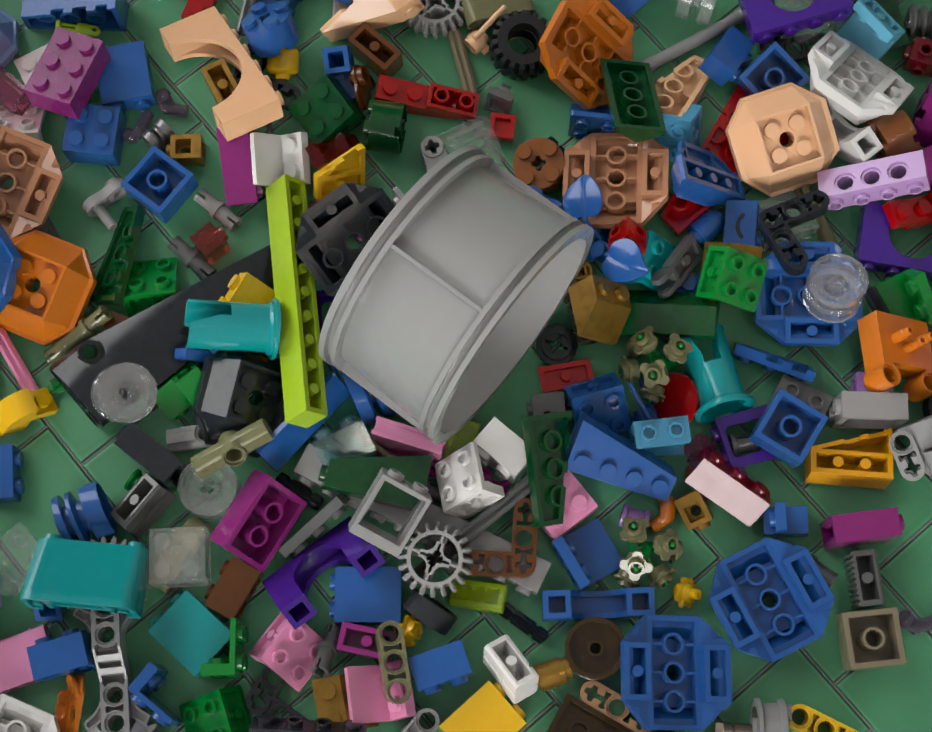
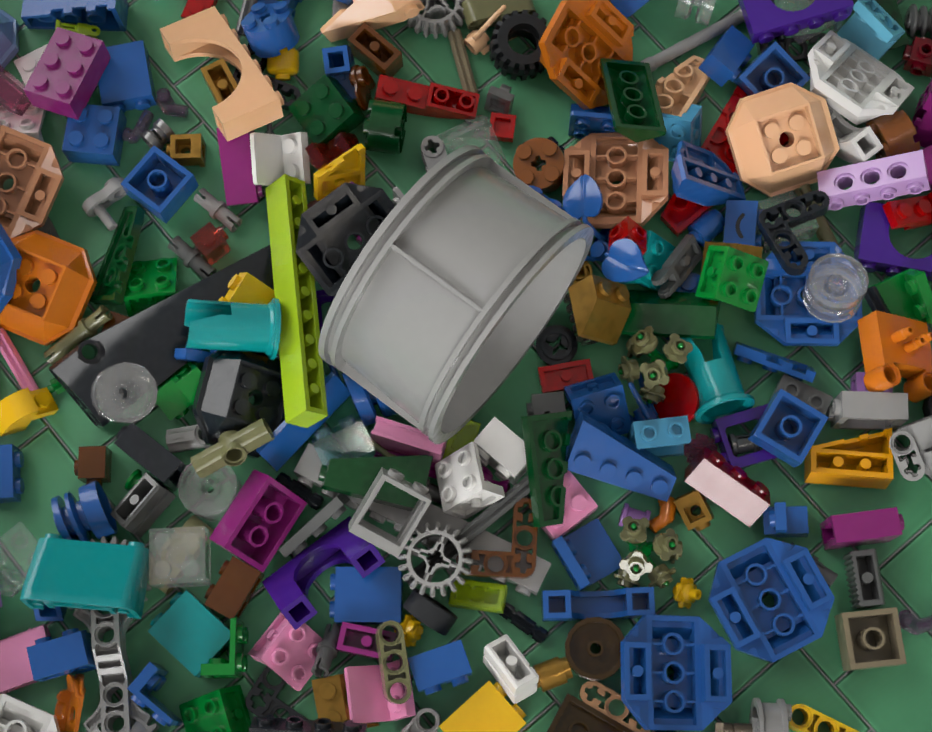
none -> reddish brown brick [74,446,112,486]

